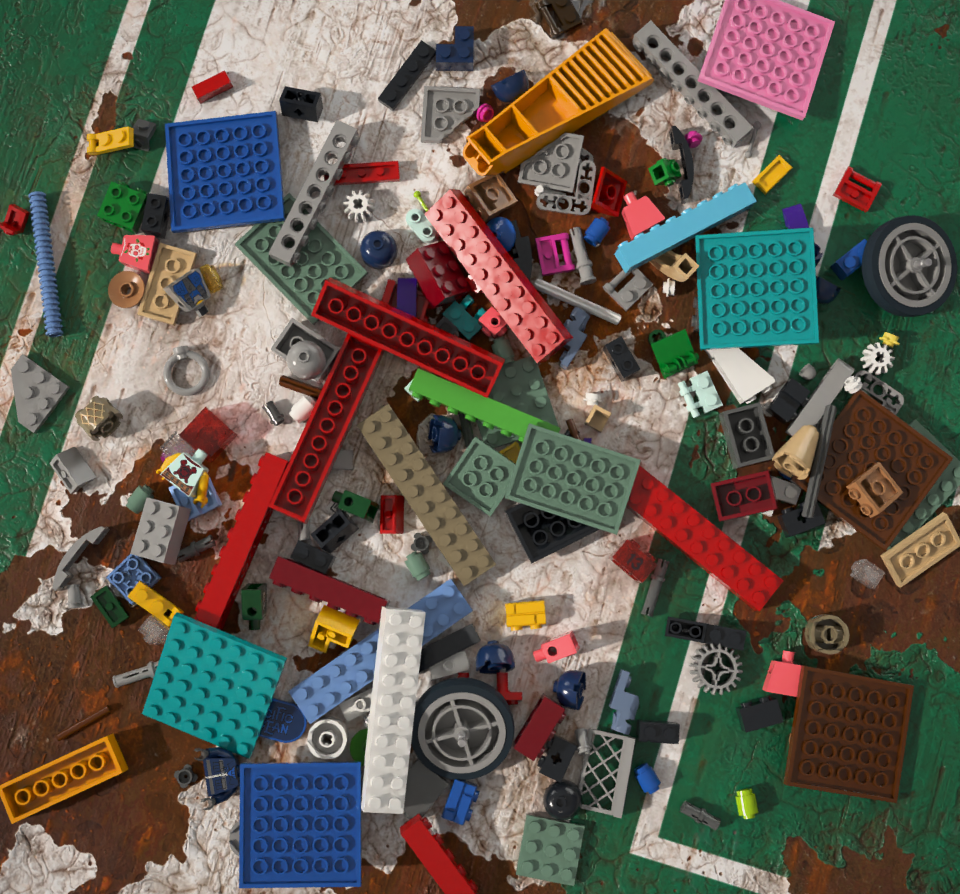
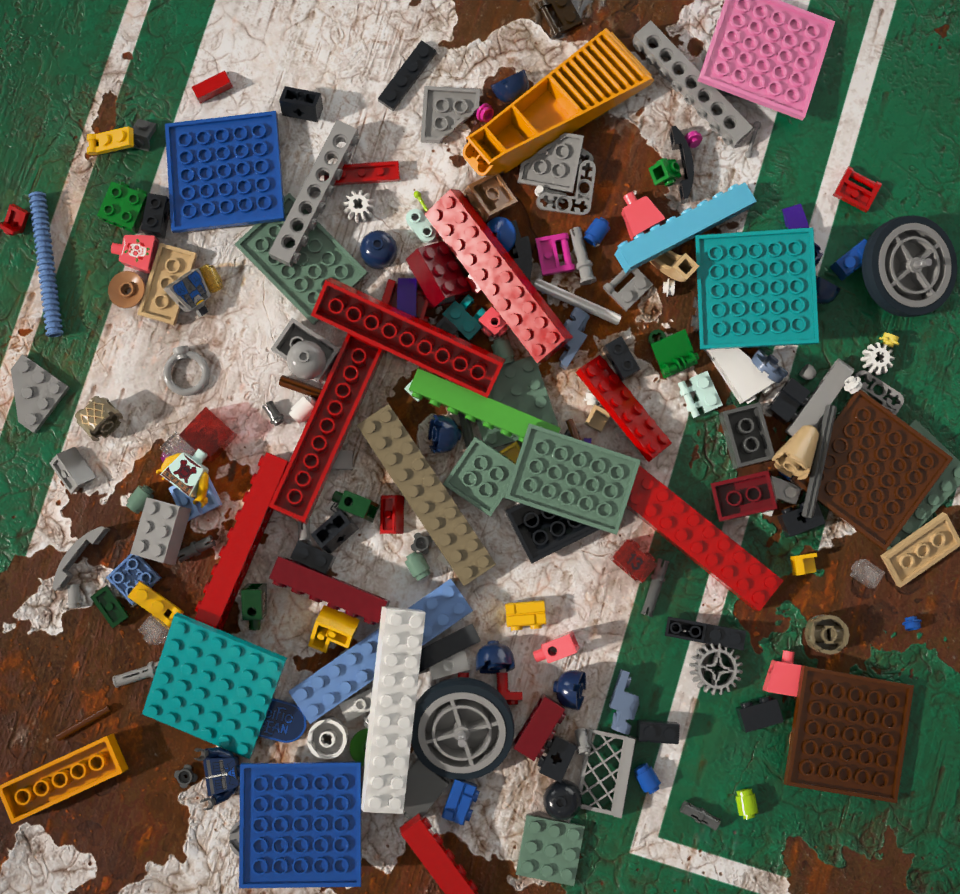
dark blue brick [436,26,474,71] -> none
red slope [590,167,627,217] -> none
yellow tile [752,155,793,195] -> none
medium nougat plate [846,462,903,518] -> none
none -> red plate [575,355,672,462]
none -> sand blue plate [751,349,788,383]
none -> yellow panel [790,553,818,576]
none -> blue plate [902,616,922,631]

